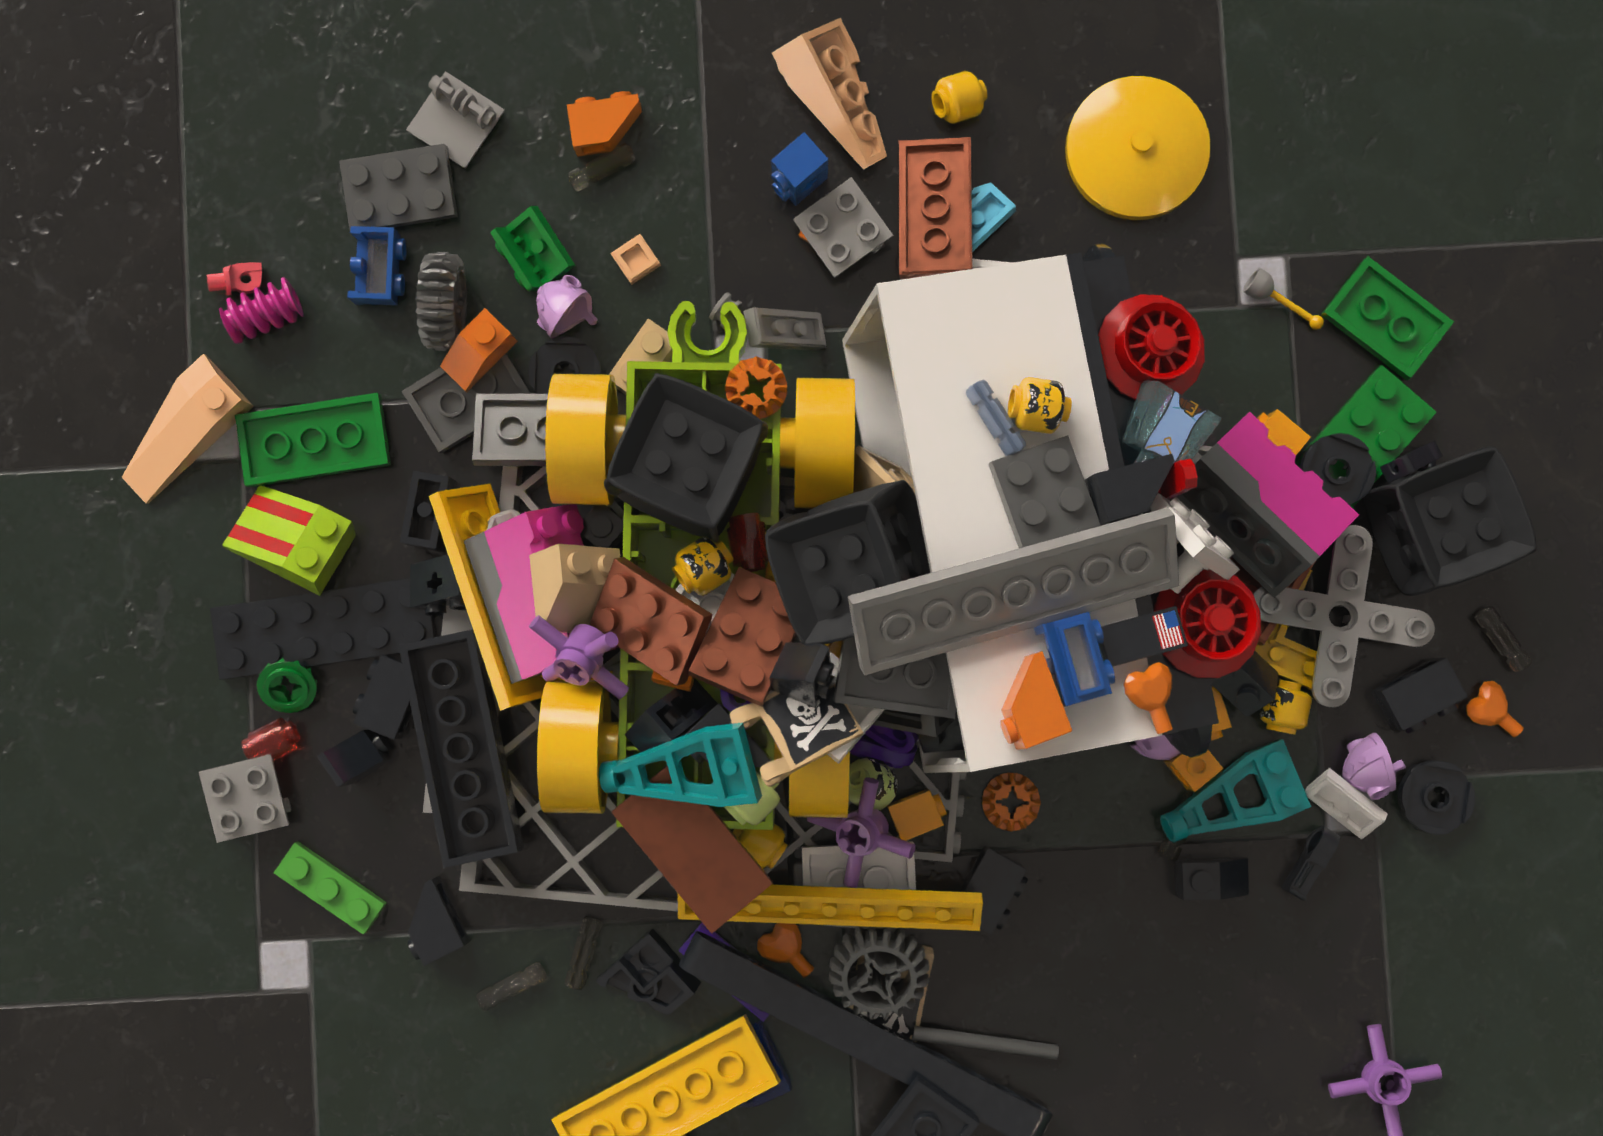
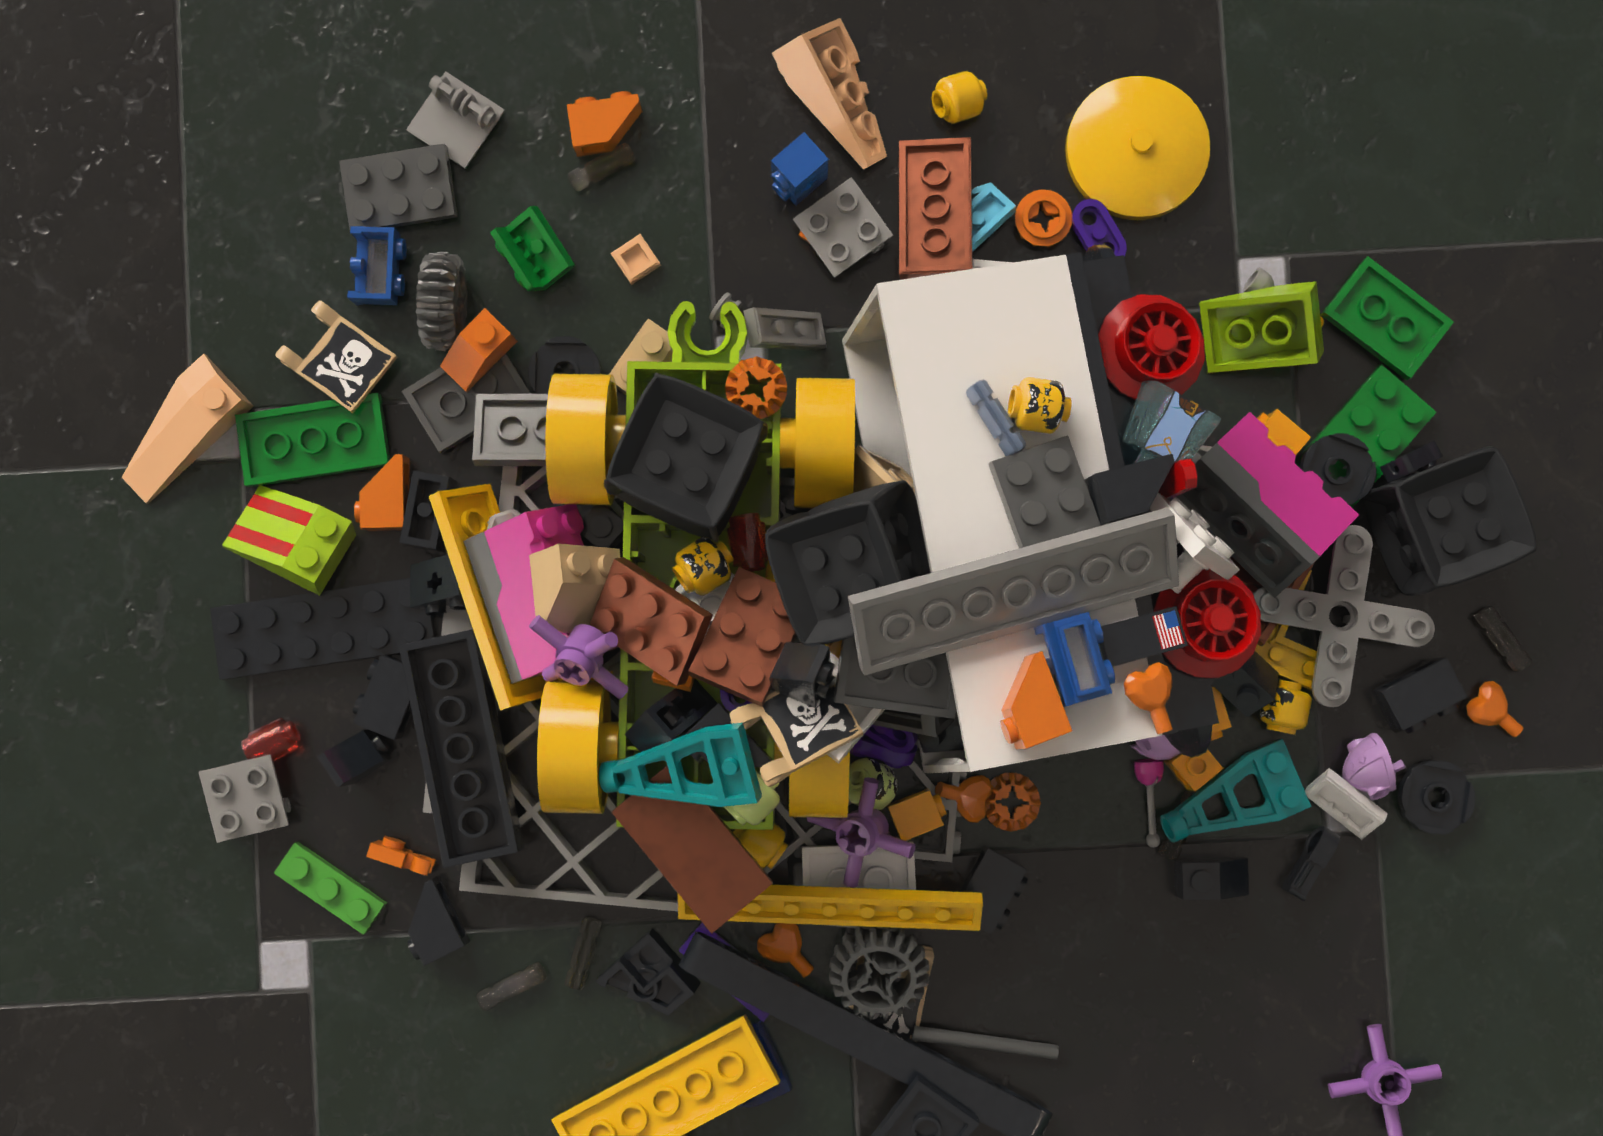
coral piece [207,262,262,296] -> none
dark pink piece [219,277,304,344] -> none
green gear [257,658,317,713] -> none
lavender helmet [536,275,598,339] -> none
none -> flag [275,301,398,413]
none -> orange slope [354,454,411,531]
none -> orange plate [366,836,436,876]
none -> orange rock [935,775,993,823]
none -> orange gear [1015,190,1072,247]
none -> dark purple plate [1071,199,1127,256]
none -> hinge [1134,758,1164,848]
none -> lime slope [1199,281,1324,373]

